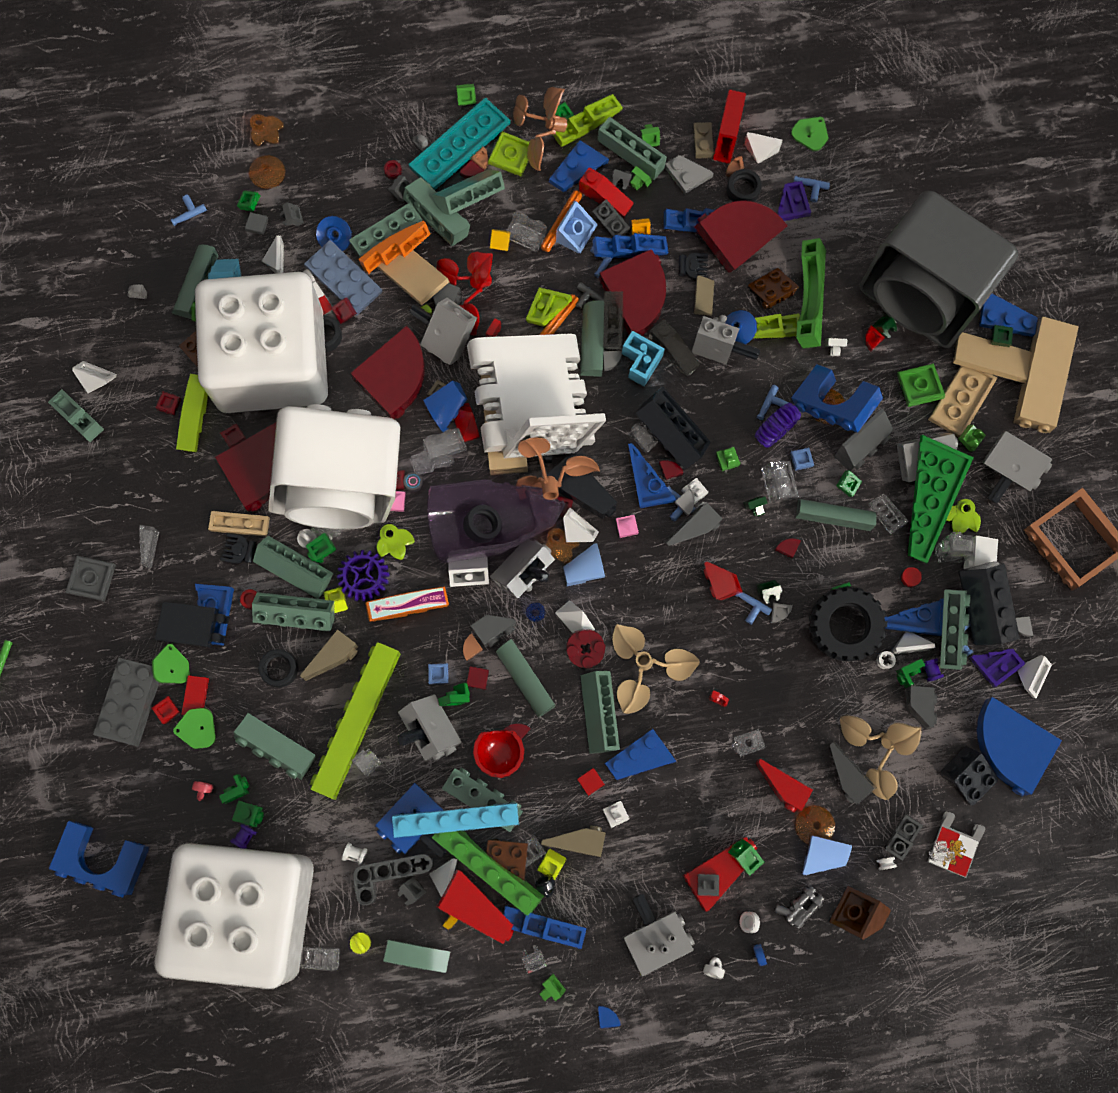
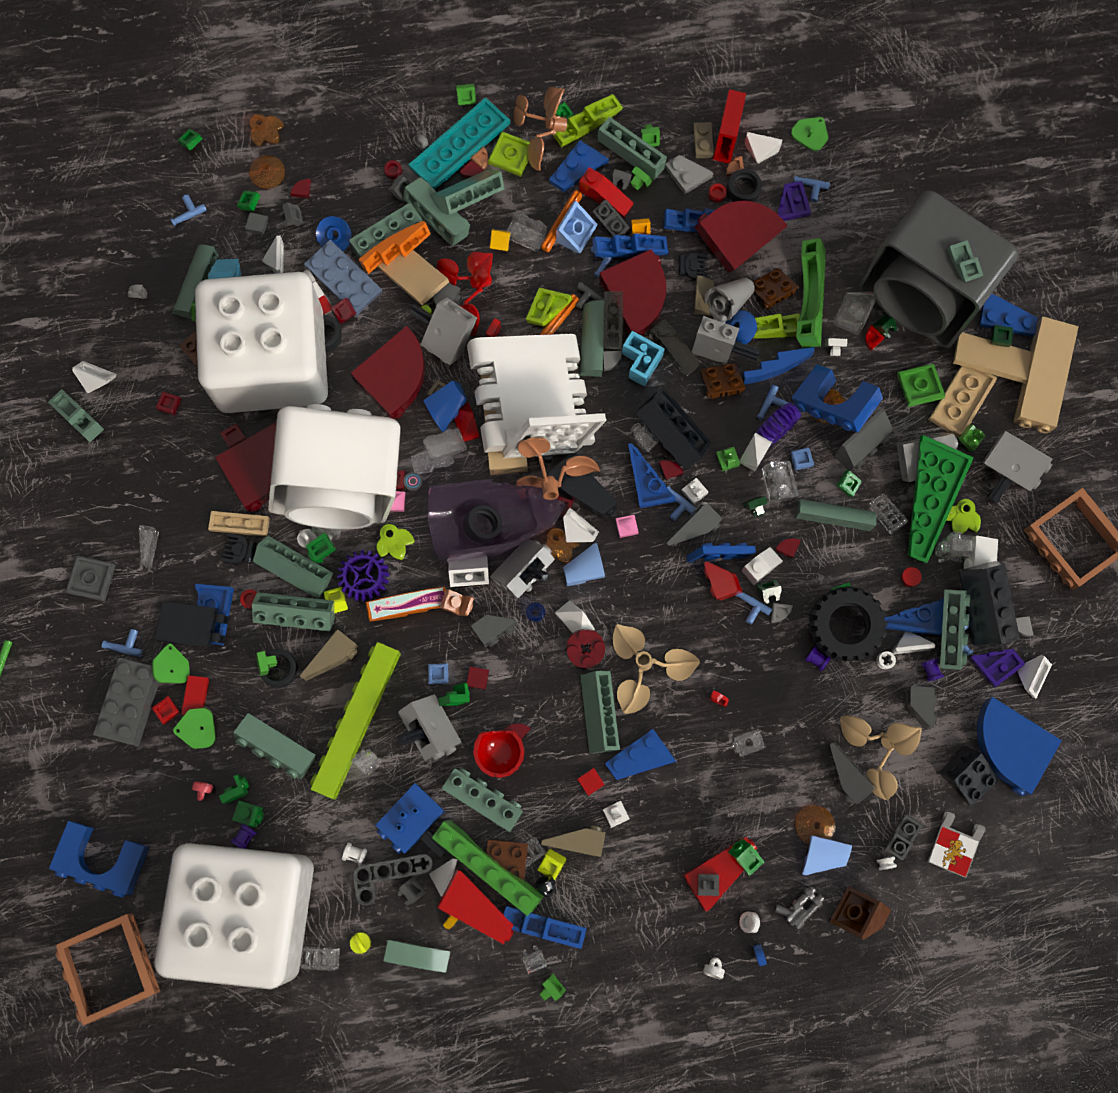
lime slope [176,374,208,452] -> none
medium azure arch [392,802,519,838] -> none
nougat tile [463,633,483,661] -> none
sand green brick [496,639,555,718] -> none
blue tile [598,1006,621,1028] -> none
light grey piece [623,894,695,976] -> none
light grey tile [675,489,694,516] -> none
red slope [755,759,813,813] -> none
green bracket [896,659,925,688] -> none
clear tile [929,840,955,861] -> none
none -> nougat window [56,913,160,1025]
none -> medium blue piece [102,629,142,657]
none -> green tile [177,129,203,150]
none -> bright green tile [256,651,277,676]
none -> dark red tile [290,179,311,198]
none -> nougat bracket [440,589,474,616]
none -> blue wing [686,543,756,563]
none -> reddish brown hinge [700,363,746,399]
none -> light grey cone [705,278,755,321]
none -> red tile [708,183,727,203]
none -> white slope [740,433,772,471]
none -> white slope [741,547,783,585]
none -> blue slope [742,347,815,385]
none -> dark purple bush [805,646,831,671]
none -> clear slope [833,292,876,335]
none -> sand green slope [947,240,984,283]

